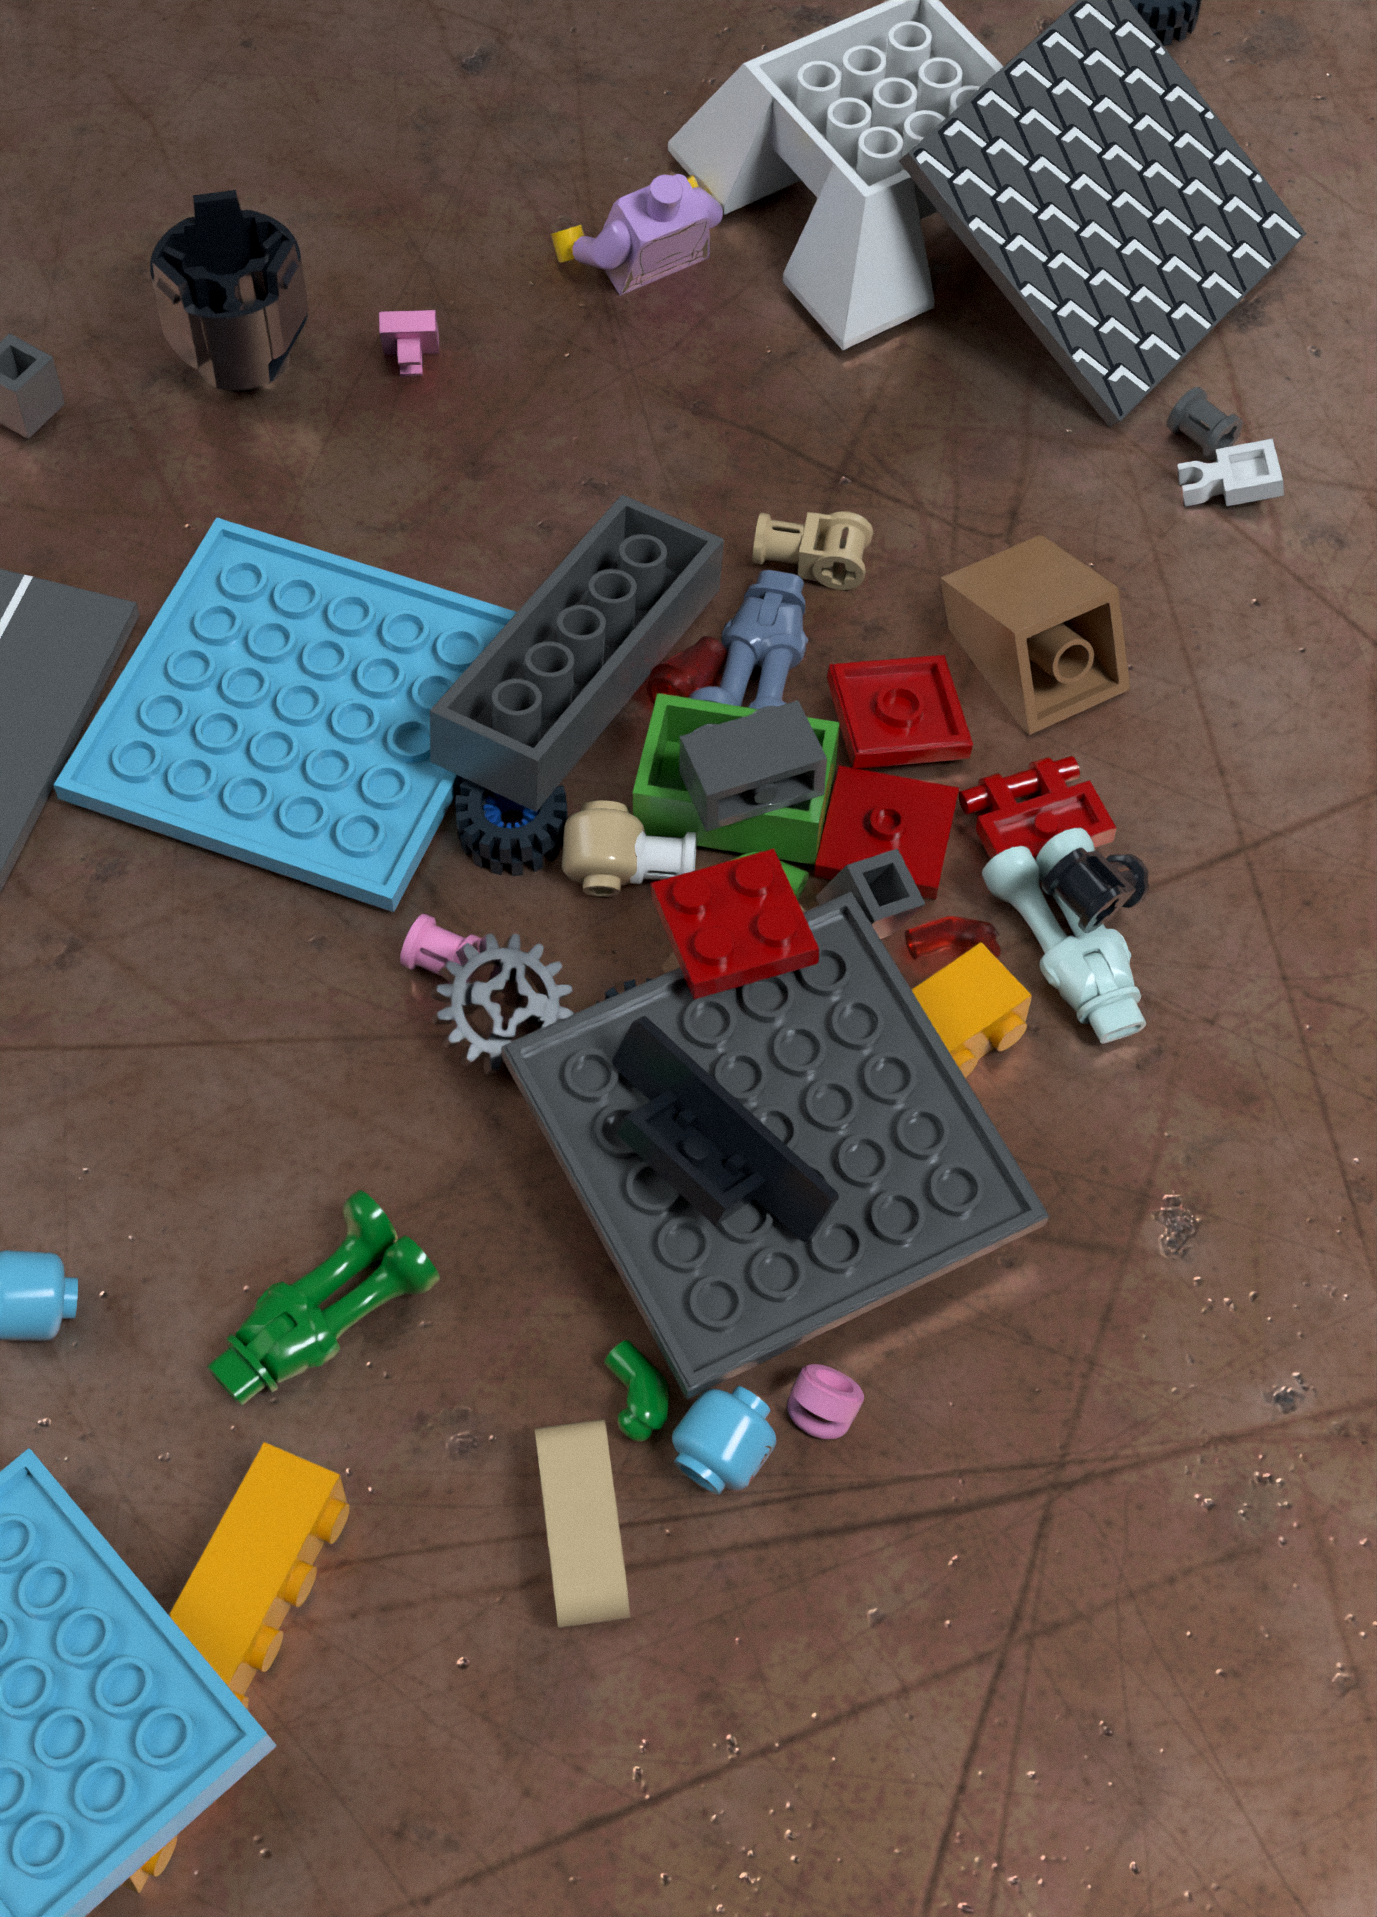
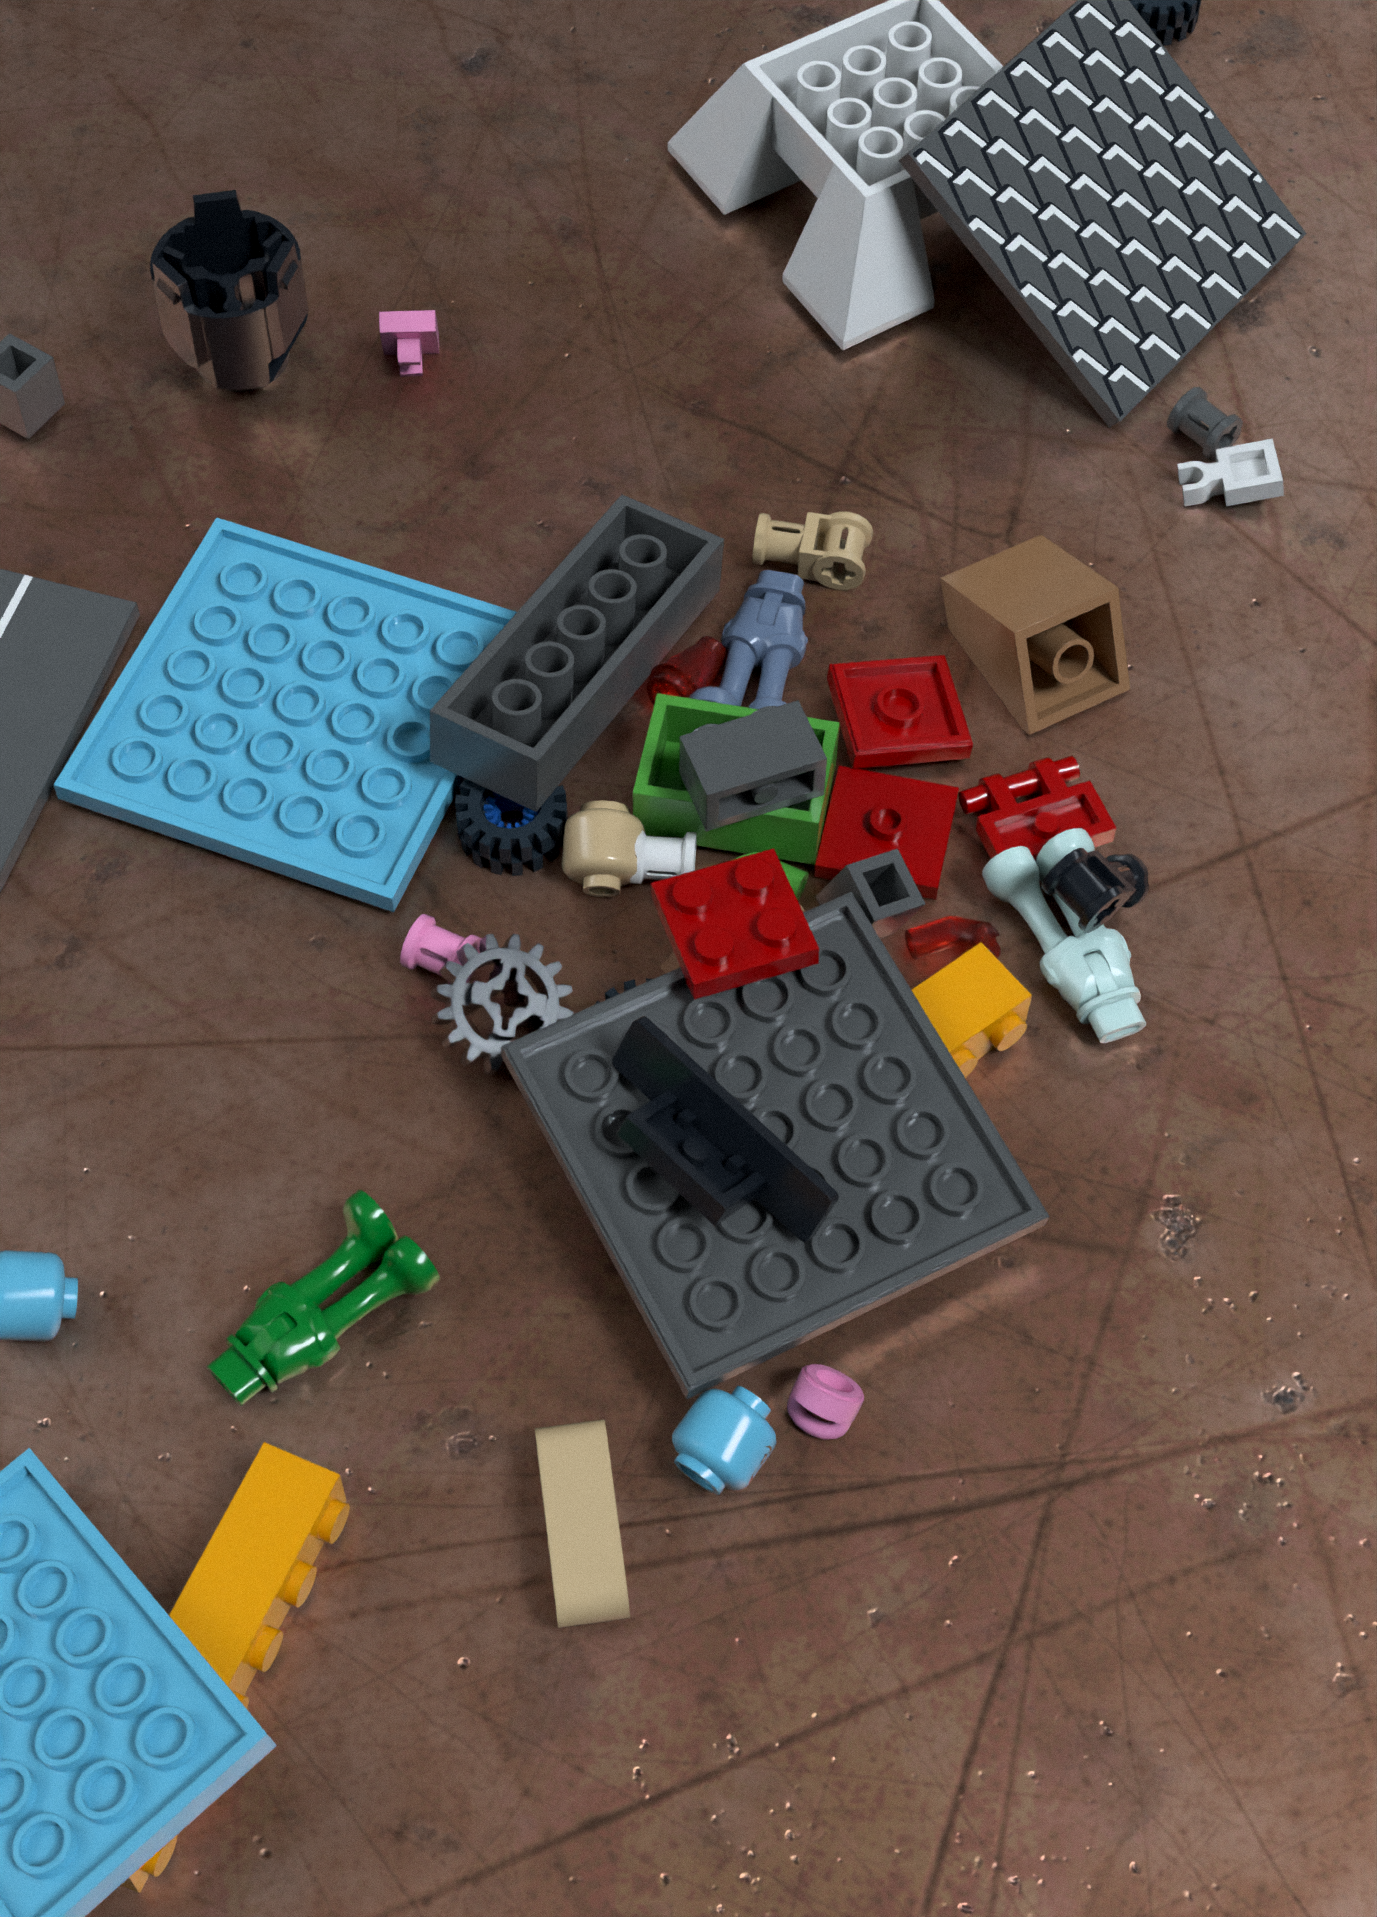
lavender torso [551,174,723,296] -> none
green arm [604,1340,670,1442] -> none

